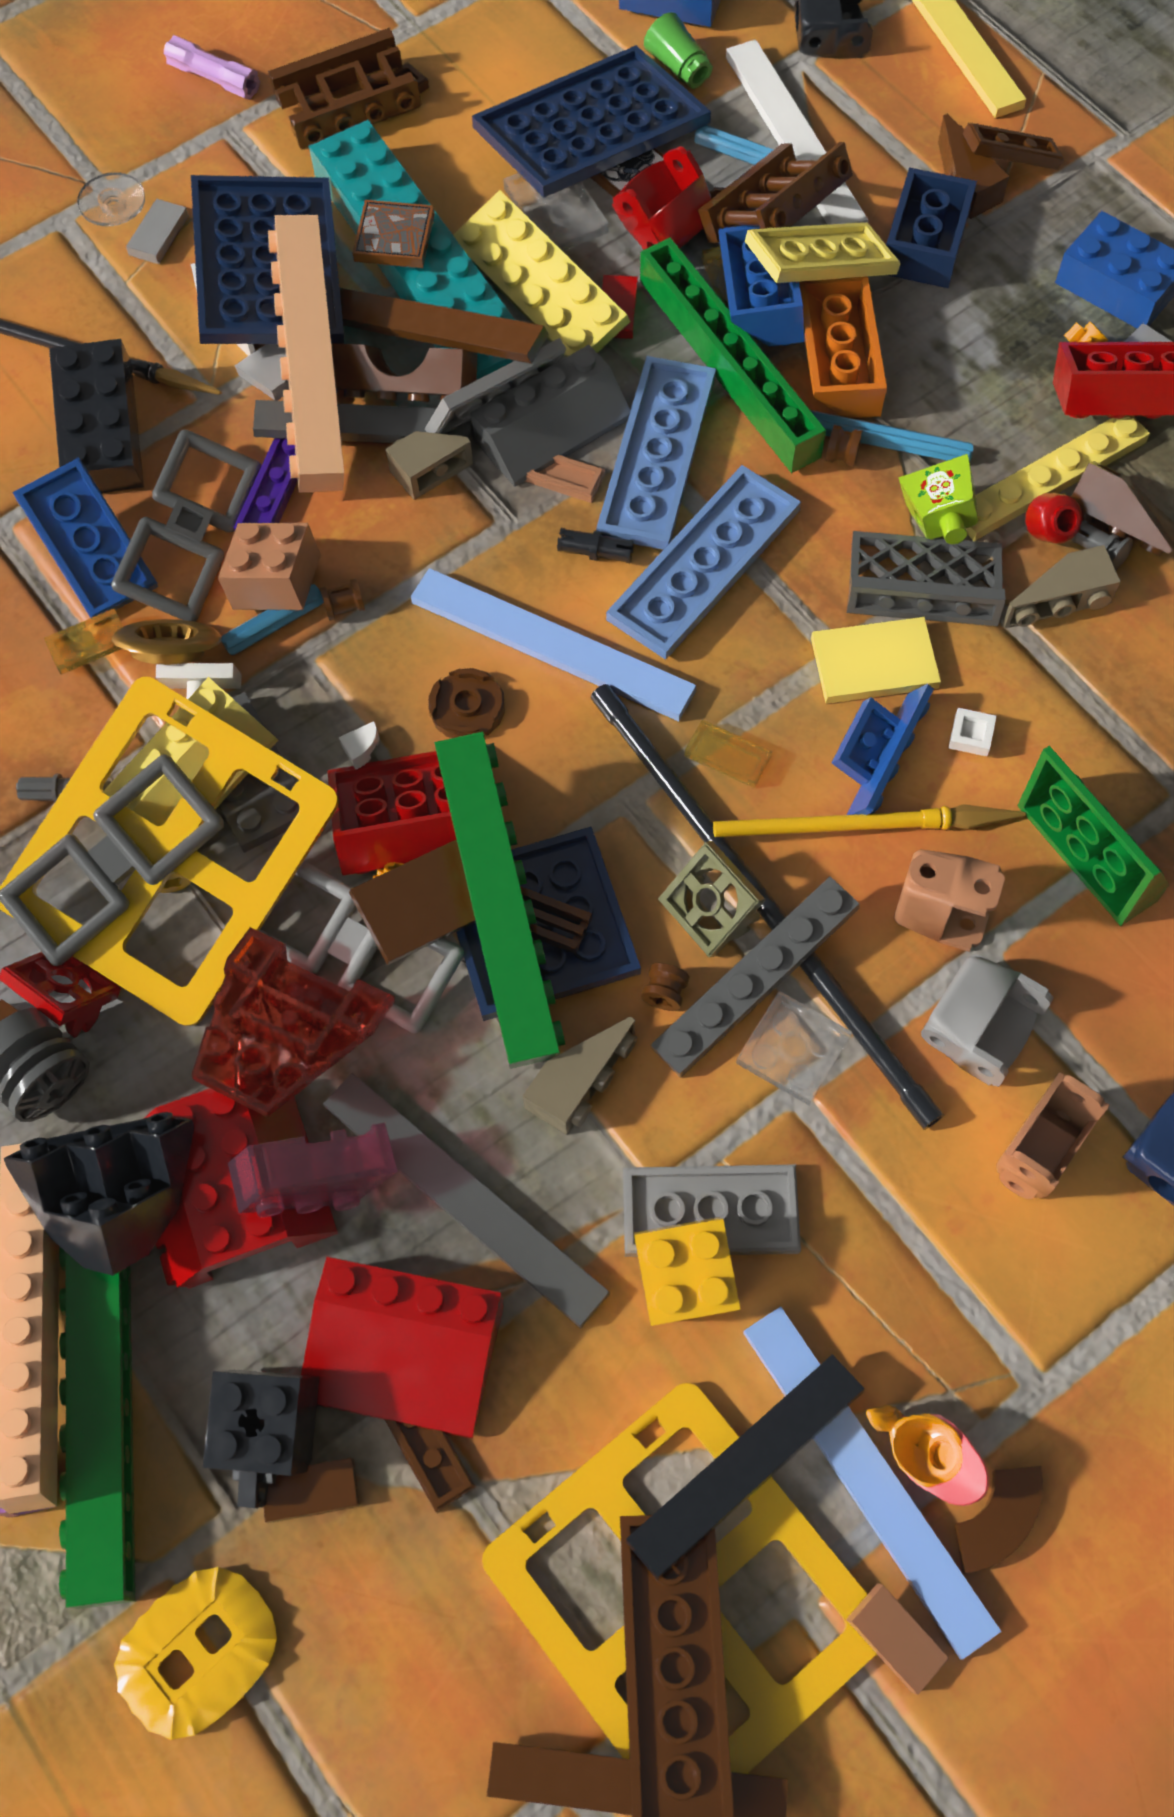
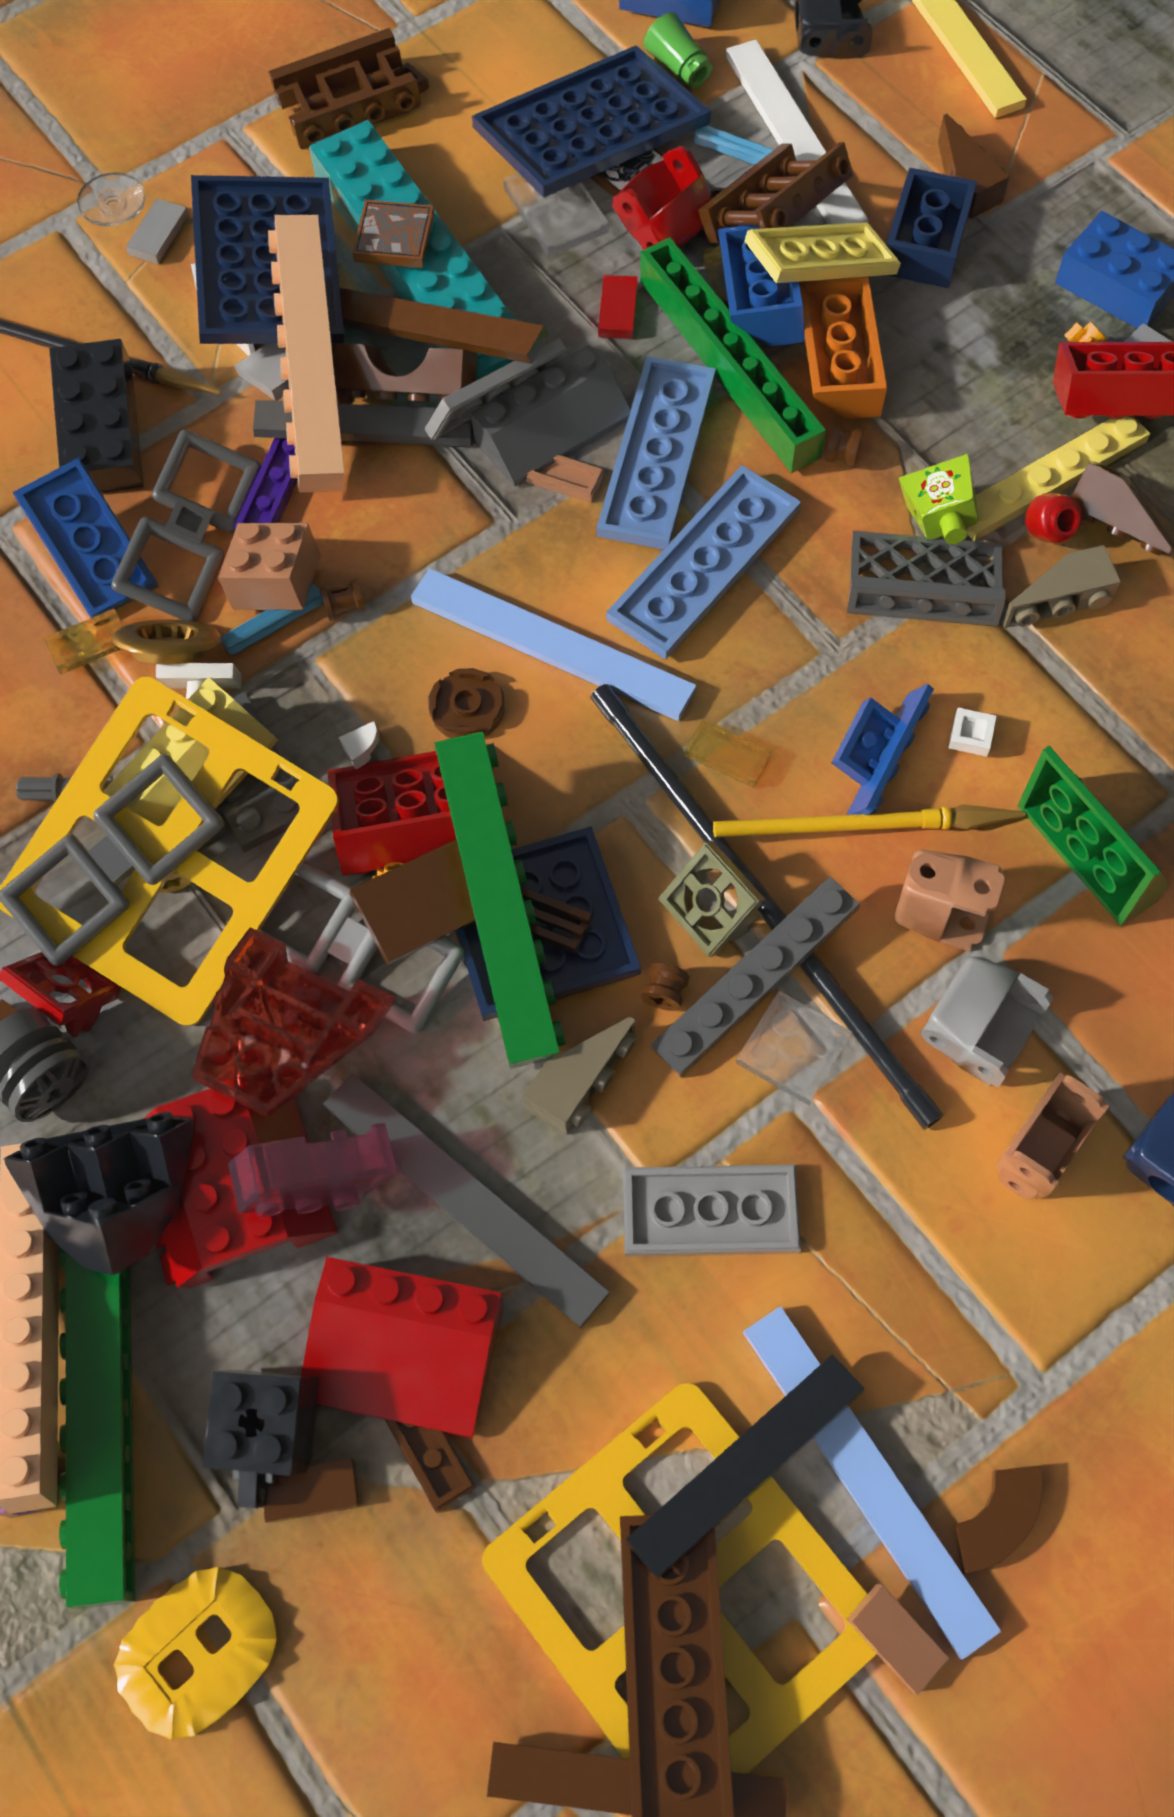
lavender axle [164,35,260,100] -> none
dark tan slope [386,431,473,500] -> none
light yellow plate [453,190,630,357] -> none
black pin [557,527,634,564] -> none
yellow brick [634,1217,740,1326] -> none
dark azure axle [810,410,974,461] -> none
light yellow tile [811,617,941,704] -> none
light orange hair [866,1405,989,1506] -> none
reddish brown tile [963,123,1064,170] -> none
dark grey pin [1071,520,1134,570] -> none

